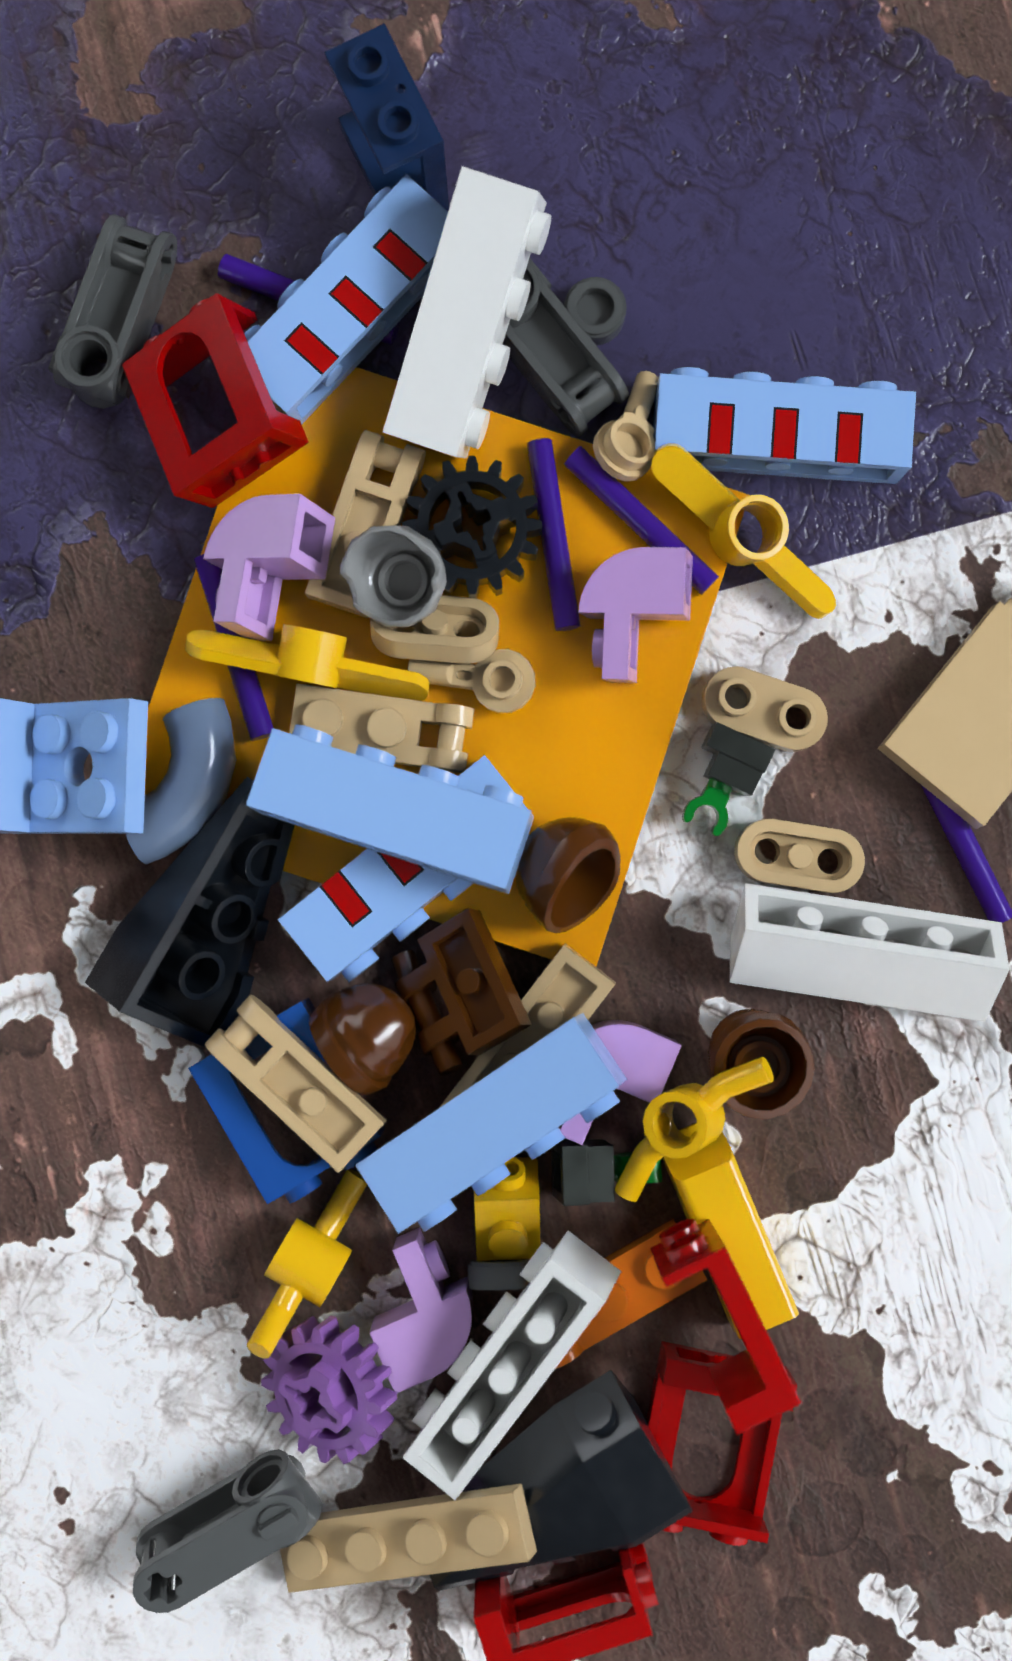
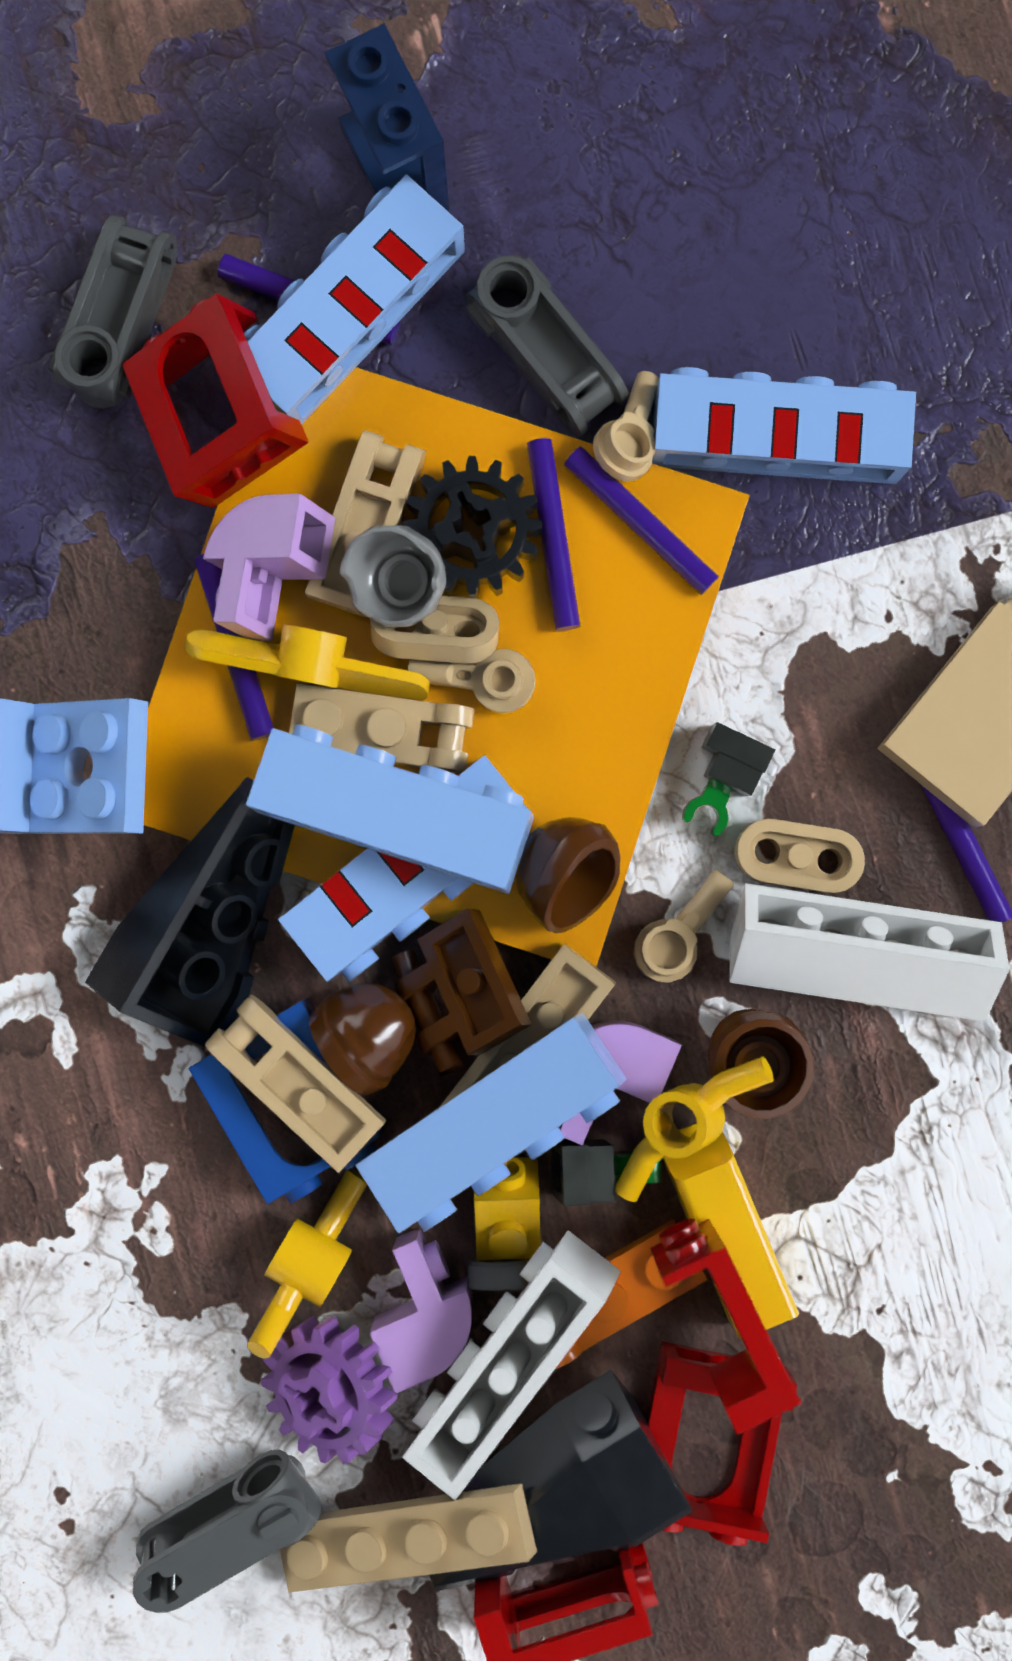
sand blue cylinder [126,698,237,864] -> none
white brick [383,166,551,458] -> none
dark grey tile [564,277,626,346] -> none
lavender brick [578,547,693,683] -> none
yellow piece [651,443,836,619] -> none
tan plate [702,666,828,752] -> none
none -> tan plate [633,870,734,983]

